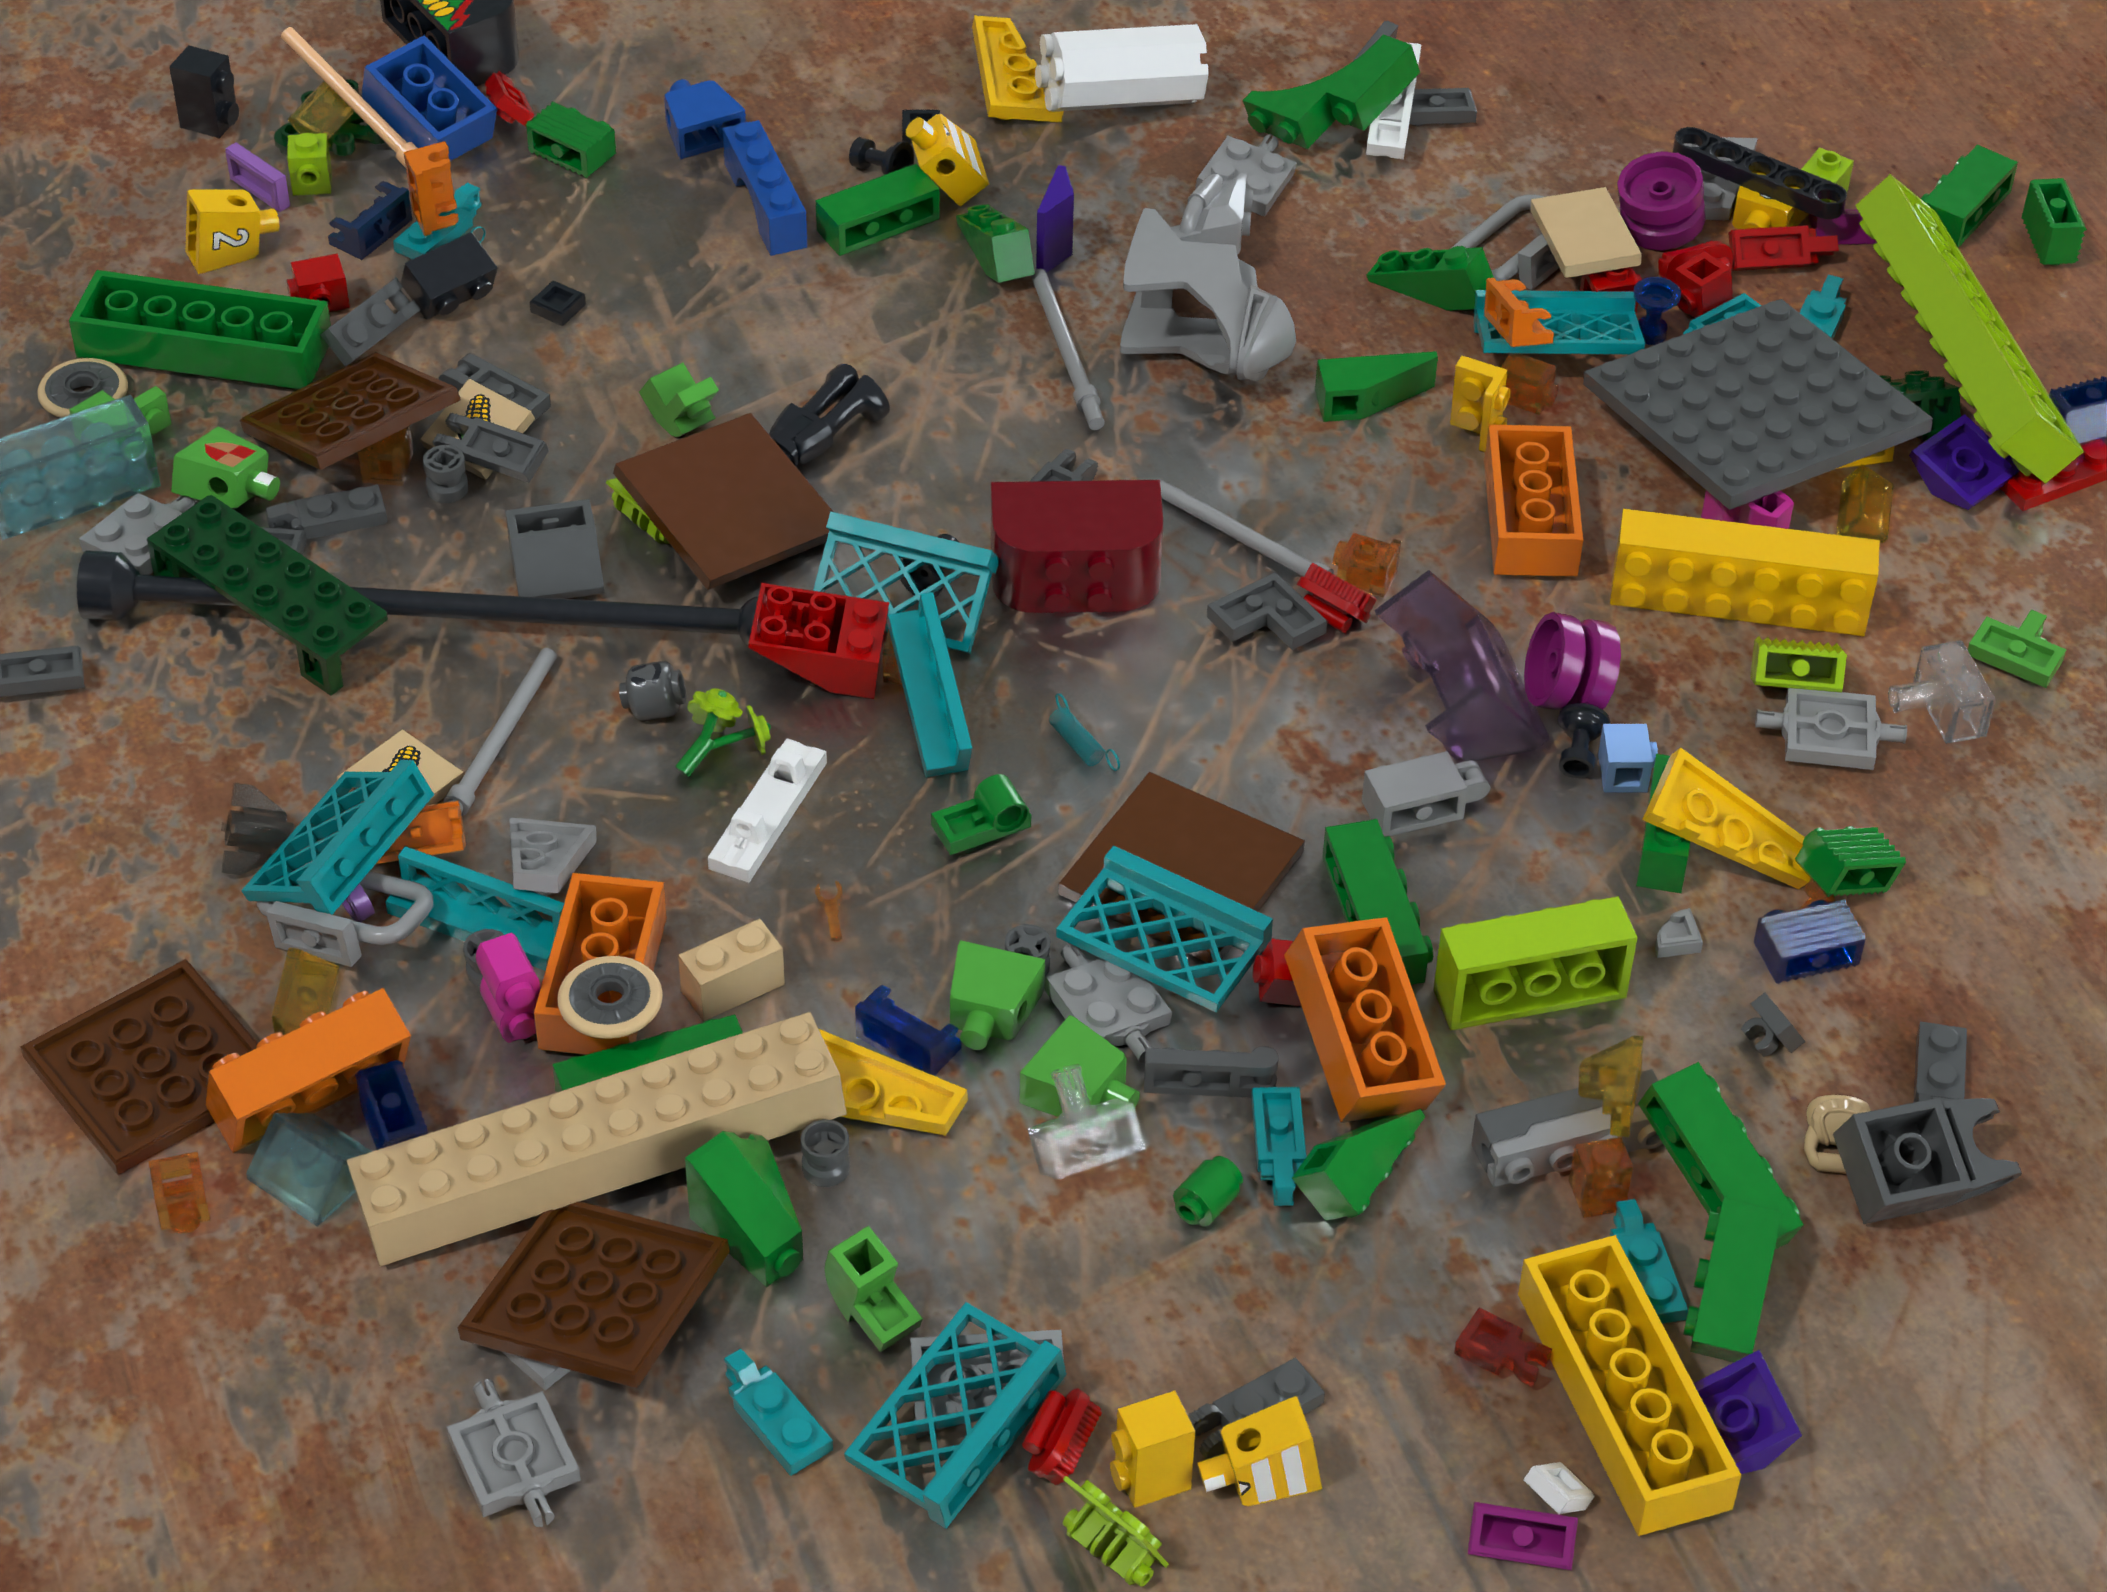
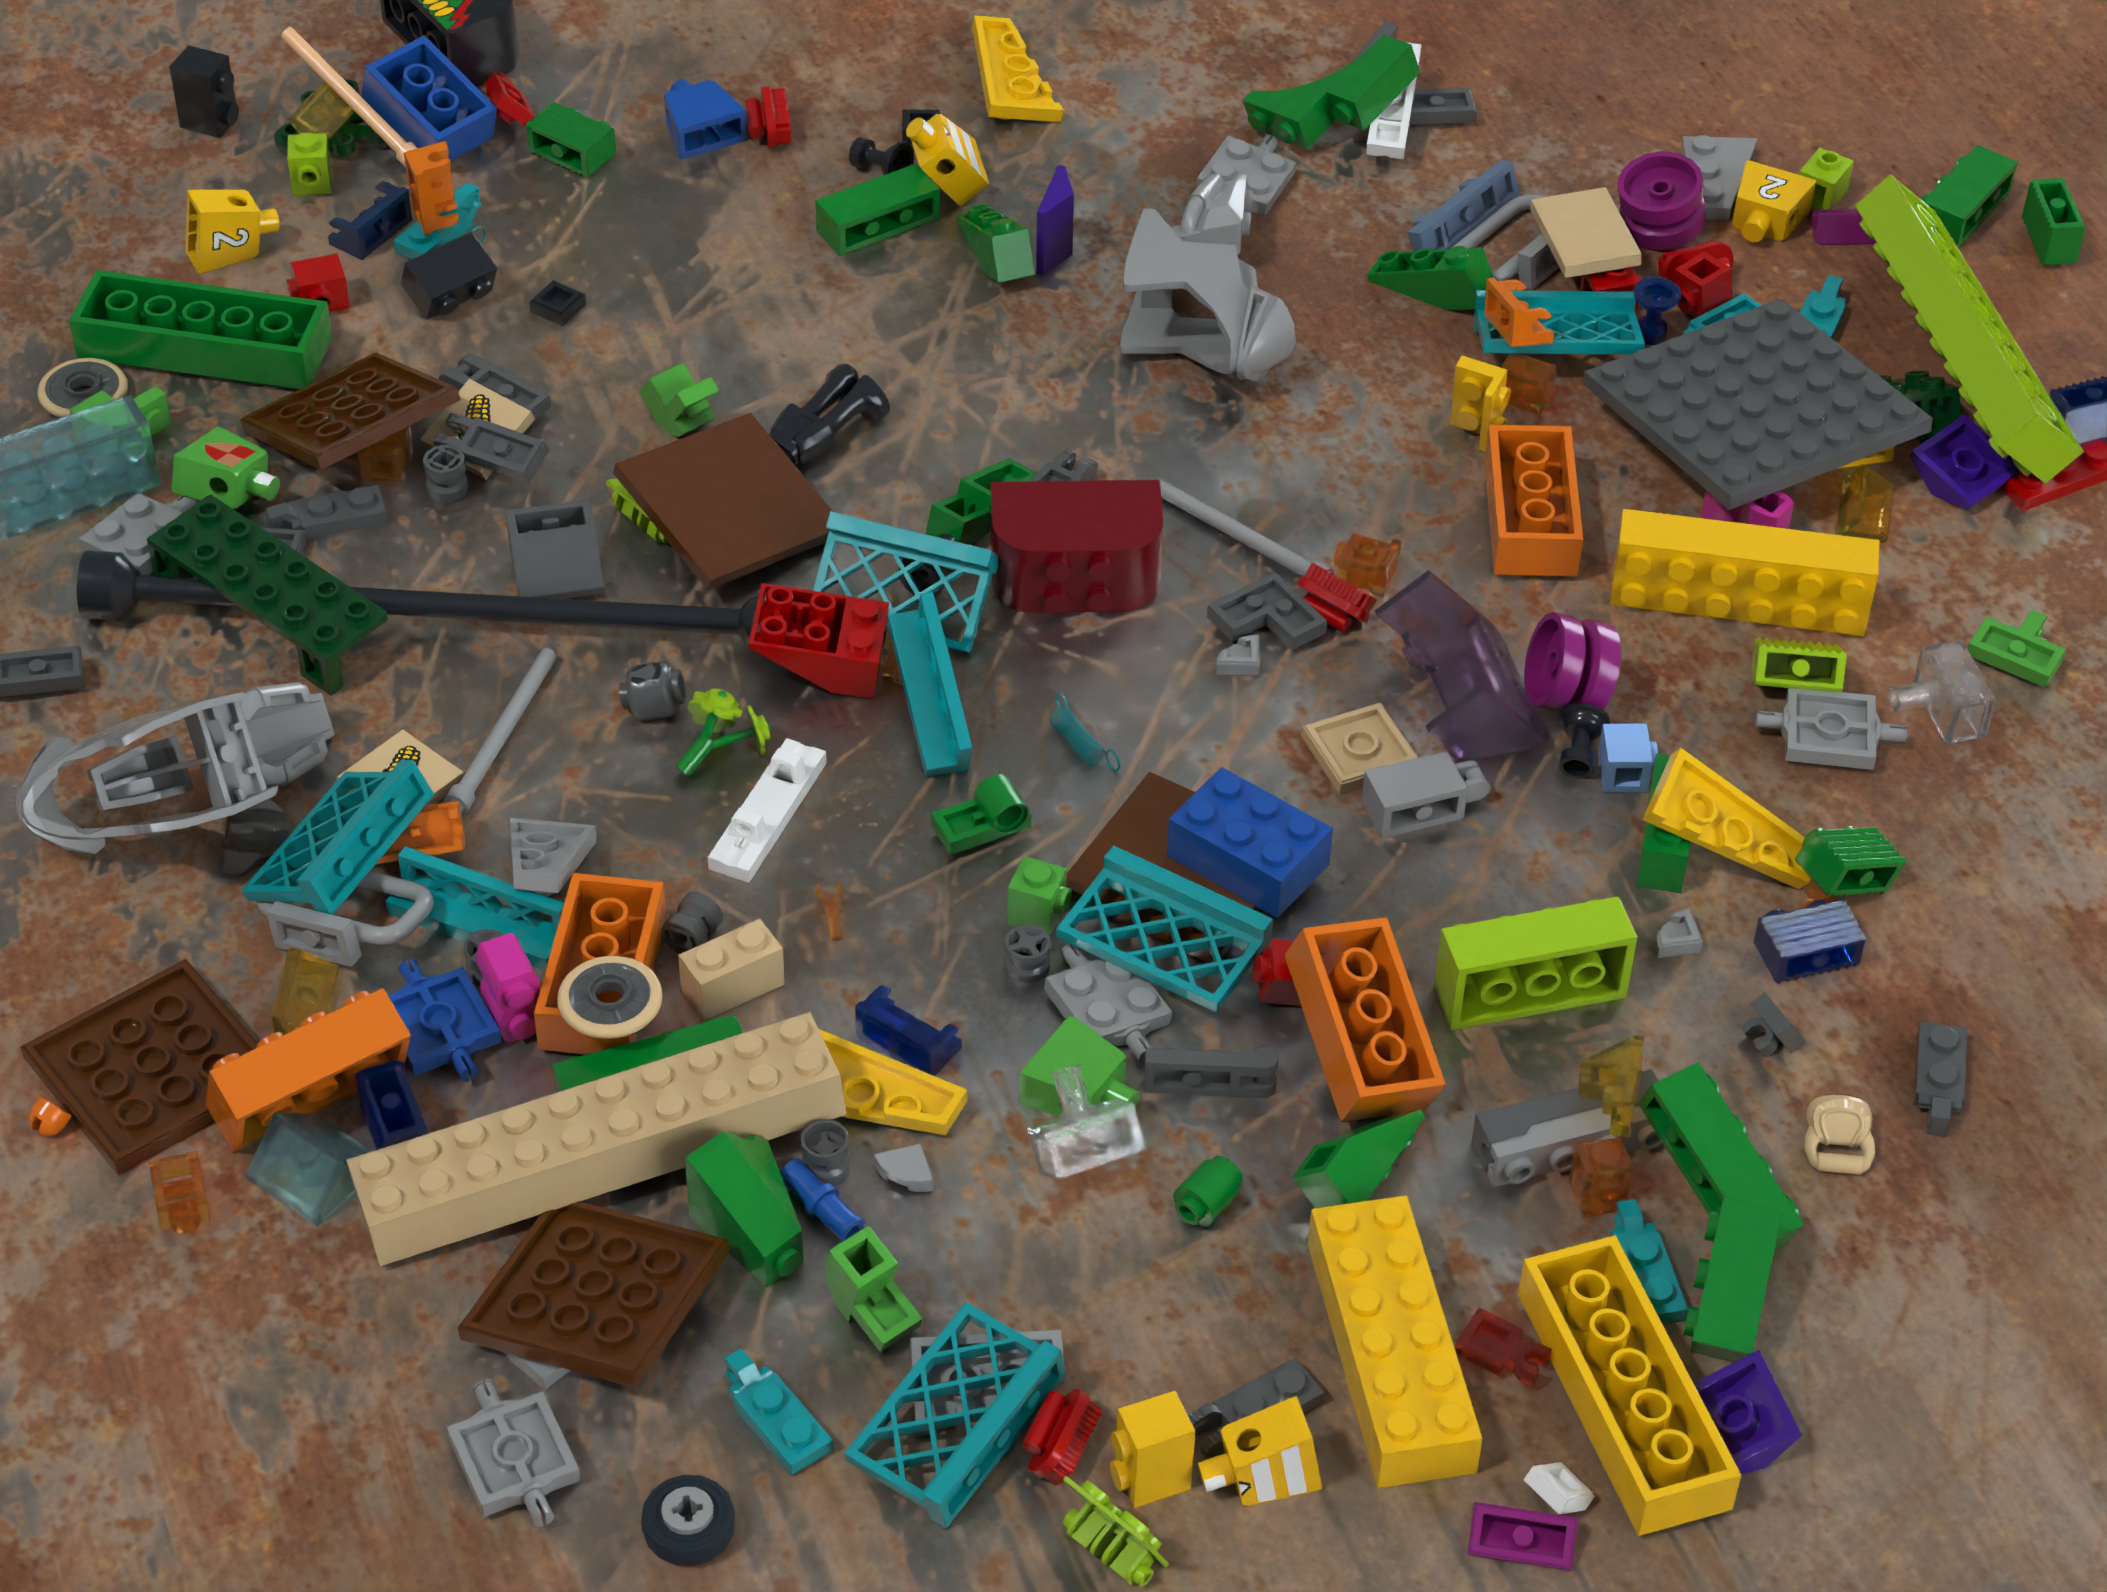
medium lavender tile [225,142,290,212] -> none
dark grey plate [320,278,421,367] -> none
medium lavender tile [342,884,375,922] -> none
blue arch [723,120,807,256] -> none
bright green torso [950,940,1045,1050] -> none
light grey bar [1031,269,1105,430] -> none
white brick [1035,24,1209,112] -> none
teal hinge [1251,1087,1307,1206] -> none
green slope [1315,351,1438,422] -> none
green brick [1322,819,1433,985] -> none
black beam [1672,127,1847,219] -> none
red hinge [1728,225,1839,271] -> none
dark grey brick [1833,1097,2022,1224] -> none
none -> light grey piece [16,682,335,854]
none -> orange hinge [28,1095,72,1136]
none -> blue plate [388,958,502,1082]
none -> black wheel [641,1475,735,1566]
none -> dark grey wheel [661,892,723,954]
none -> red piece [745,86,792,148]
none -> blue pin [780,1158,866,1242]
none -> light grey tile [874,1144,933,1192]
none -> green slope [925,458,1037,545]
none -> bright green brick [1007,856,1072,936]
none -> blue brick [1167,767,1333,918]
none -> light grey tile [1216,635,1260,676]
none -> tan tile [1301,702,1418,795]
none -> yellow brick [1308,1195,1482,1489]
none -> sand blue hinge [1408,160,1520,252]

